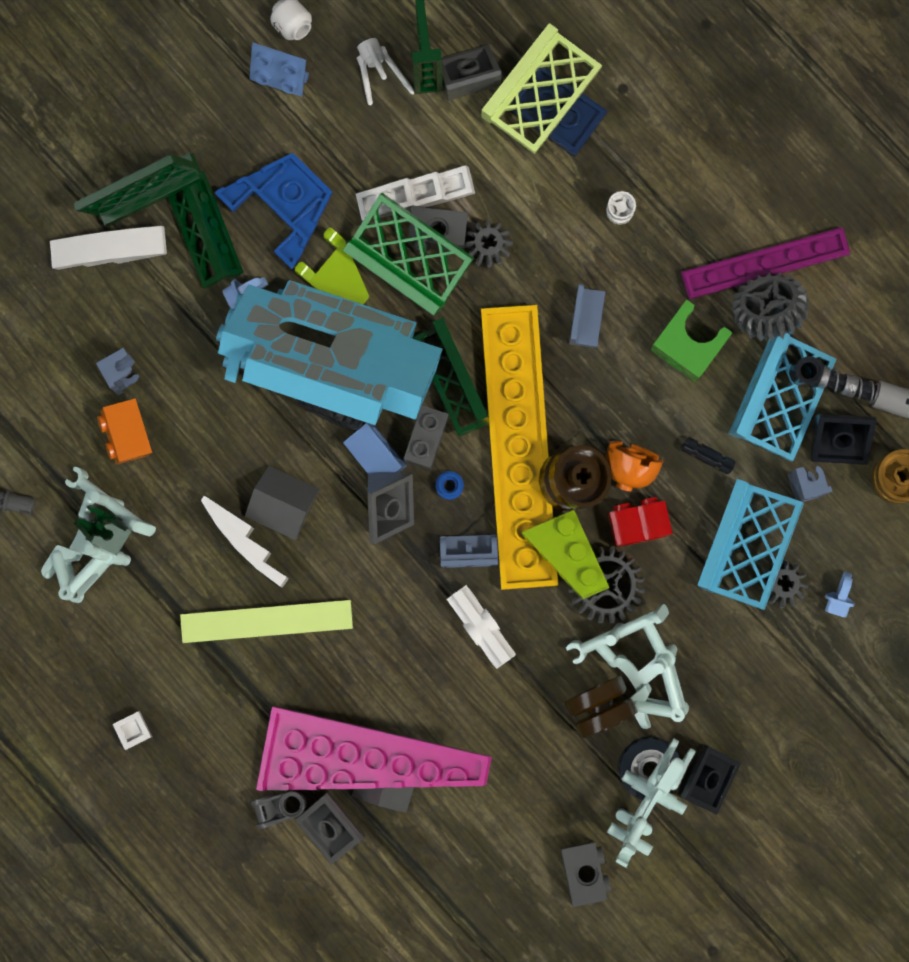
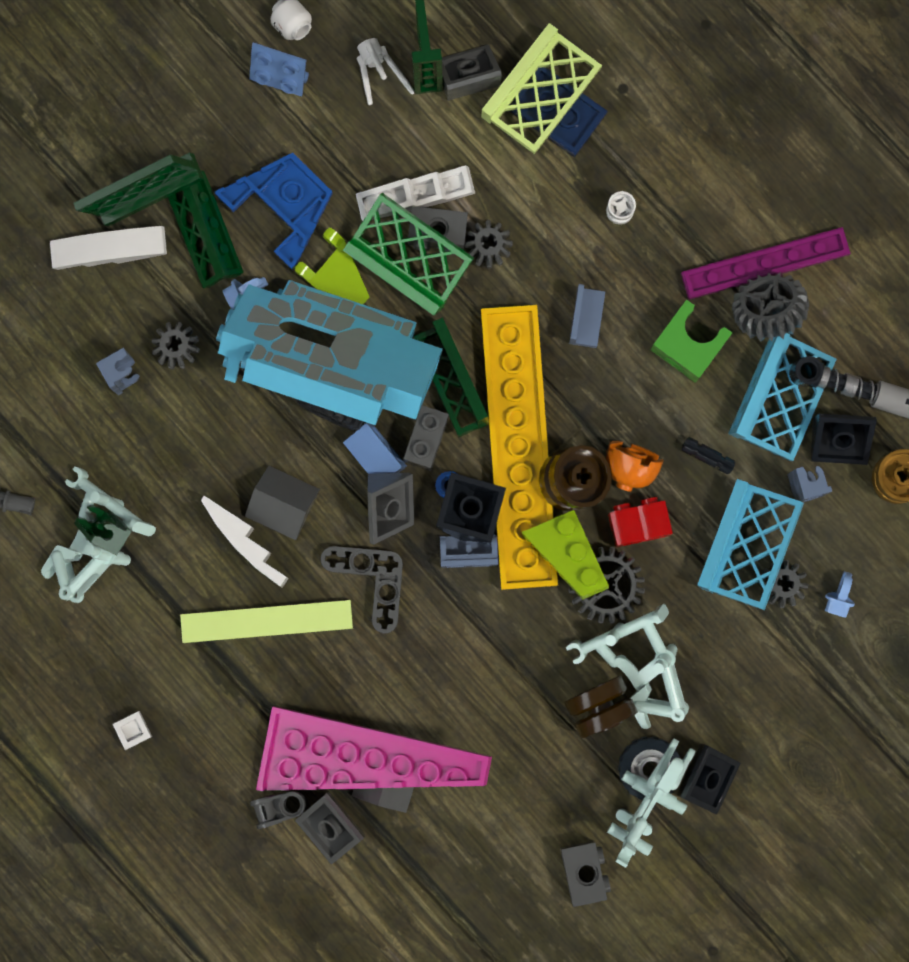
orange brick [97,398,152,465] -> none
white piece [447,585,516,669] -> none
none -> dark grey gear [151,322,200,370]
none -> dark grey beam [321,546,403,634]
none -> black slope [436,472,506,543]

